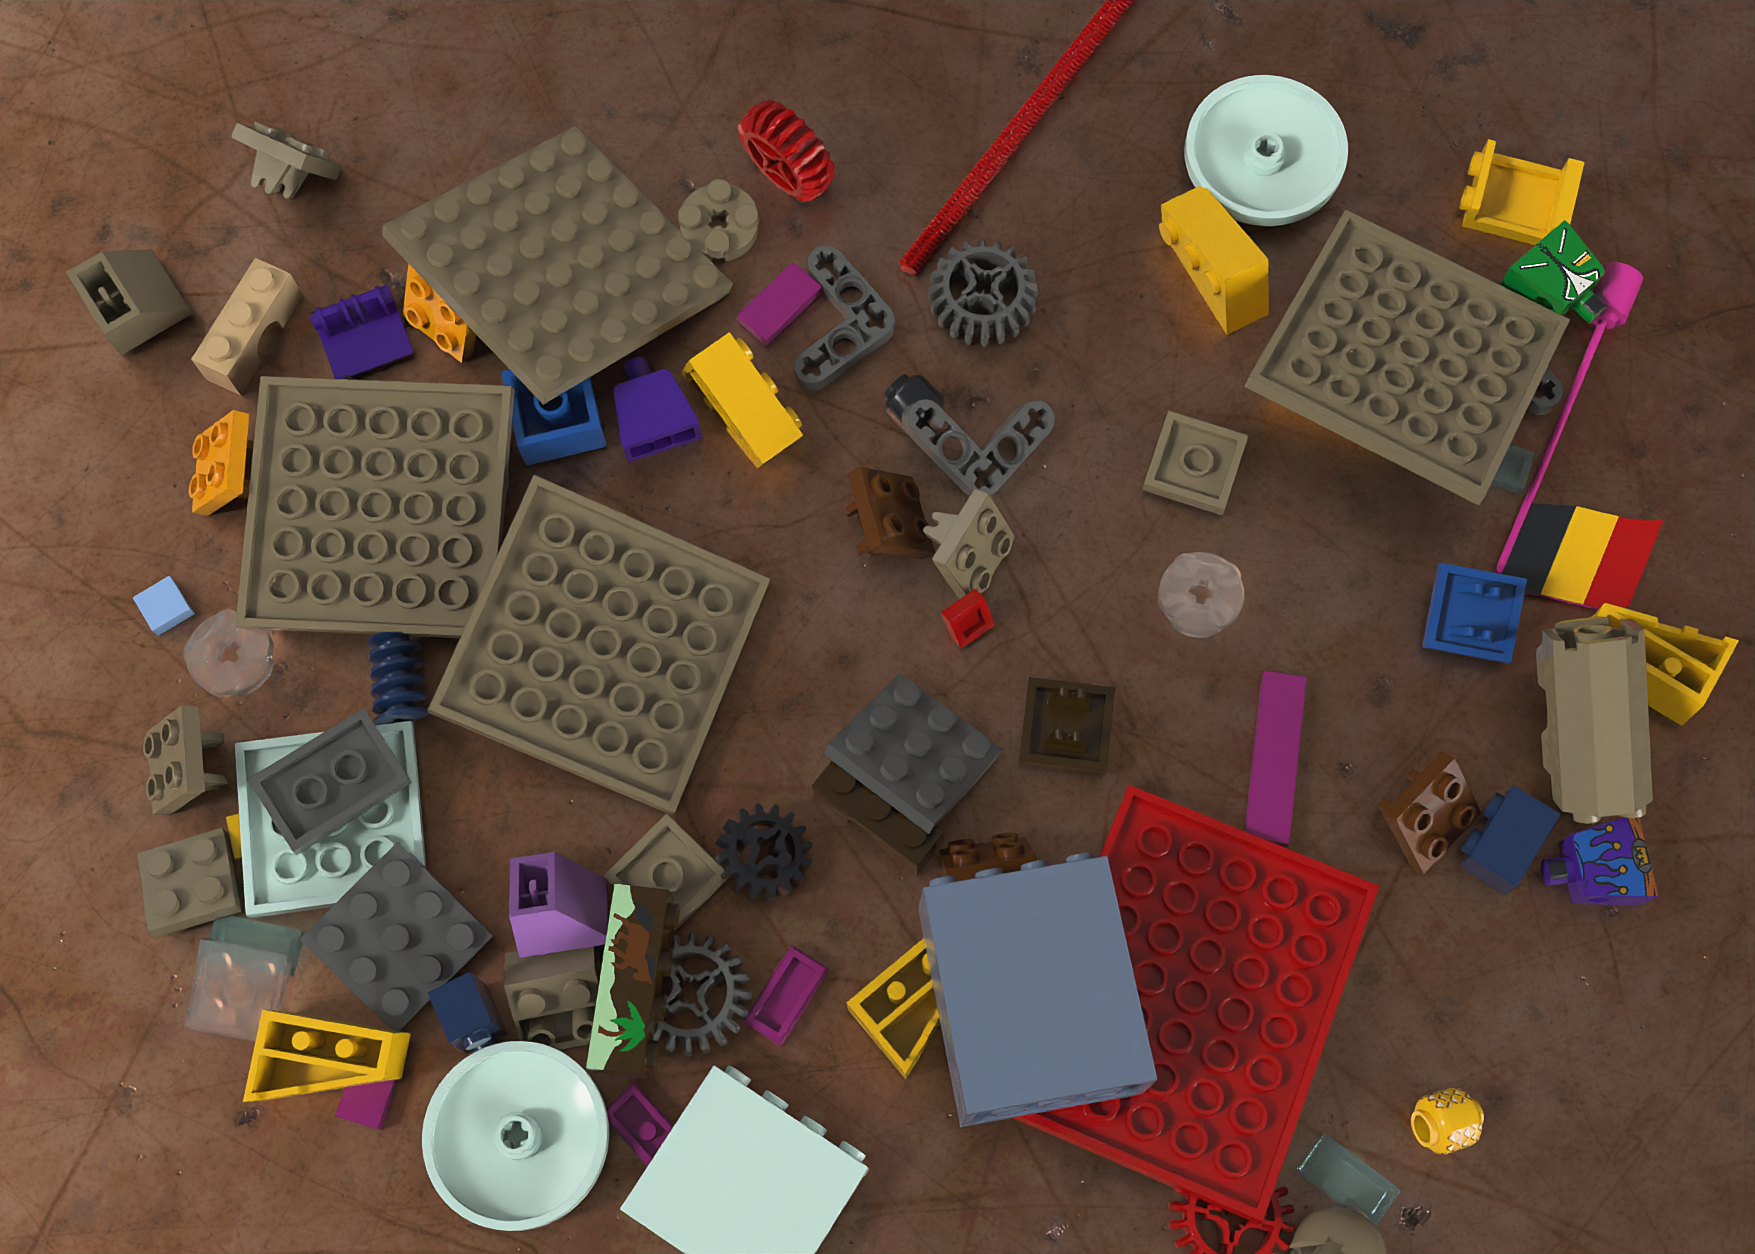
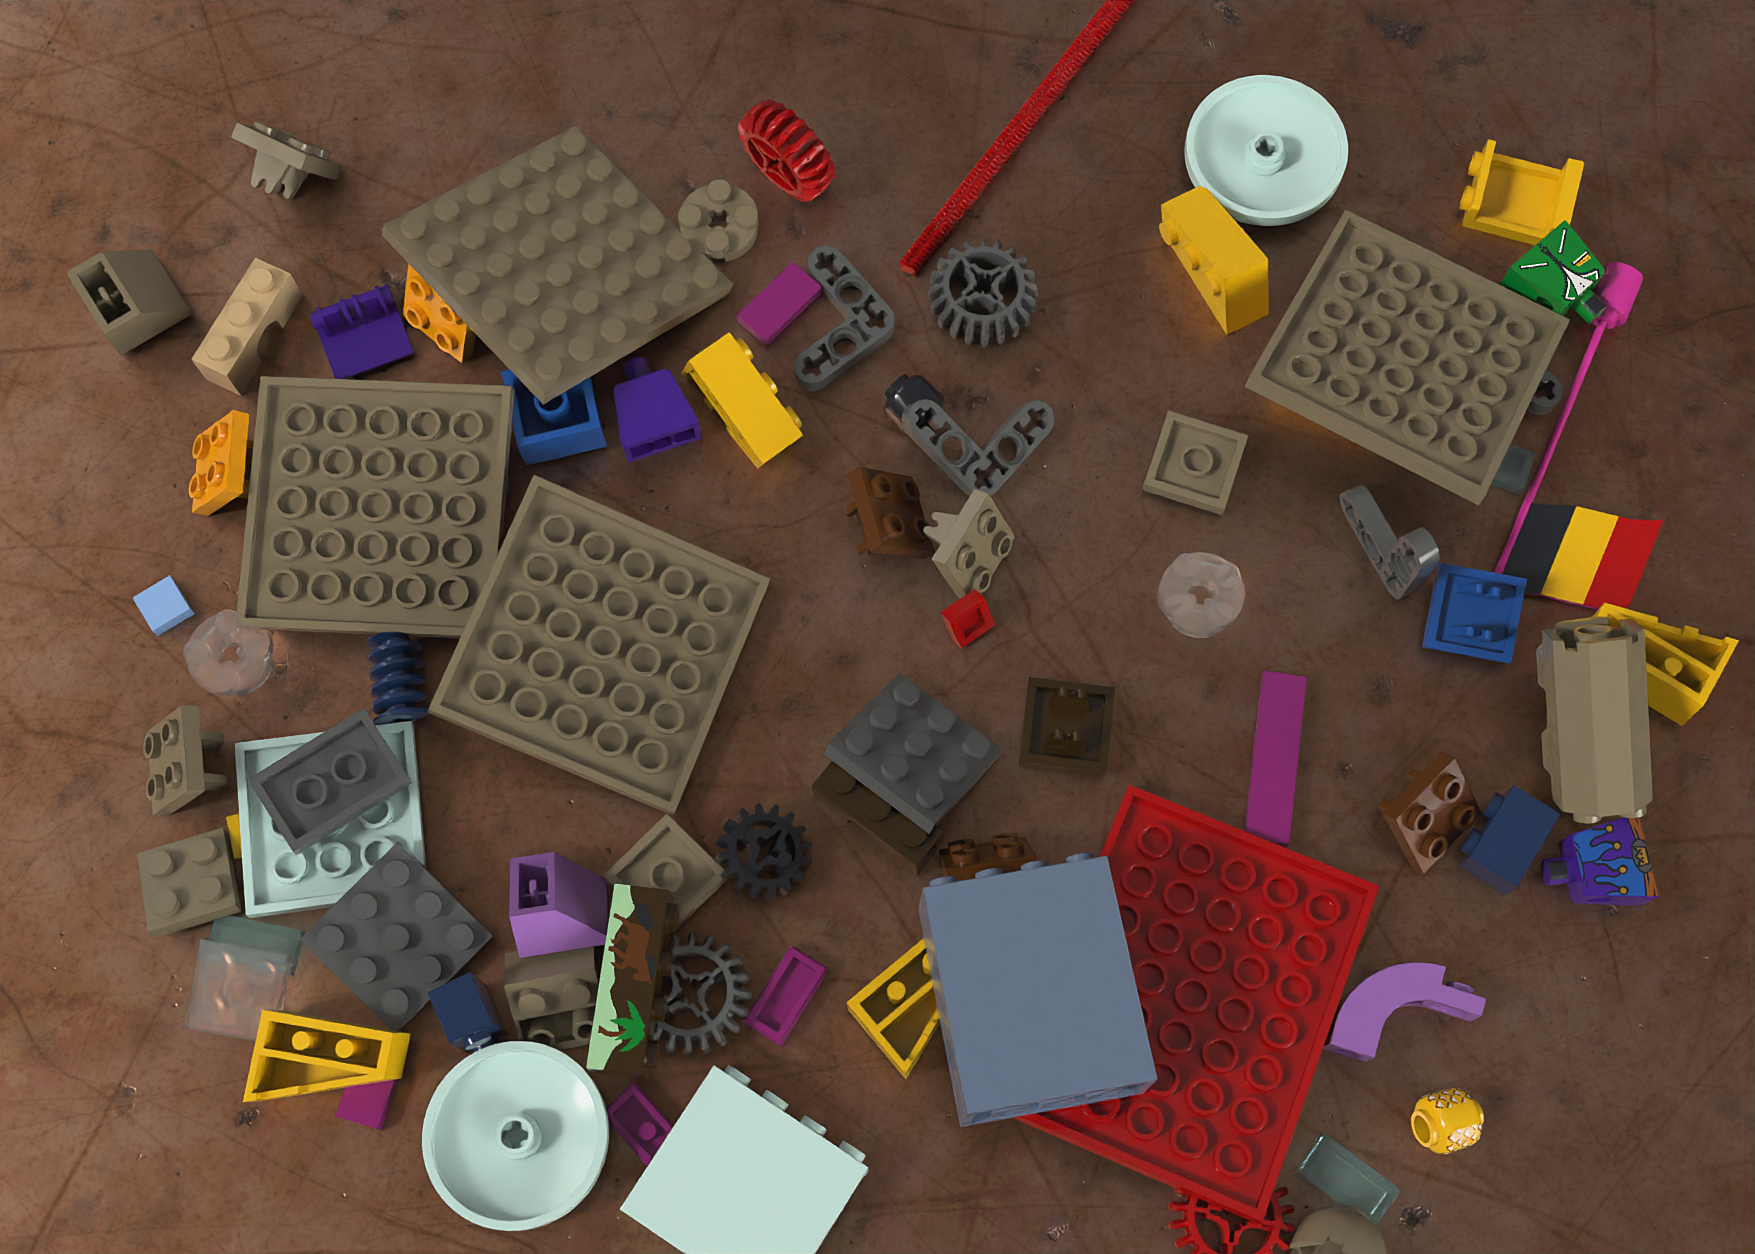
none -> medium lavender arch [1323,963,1486,1062]
none -> dark grey beam [1339,484,1440,600]

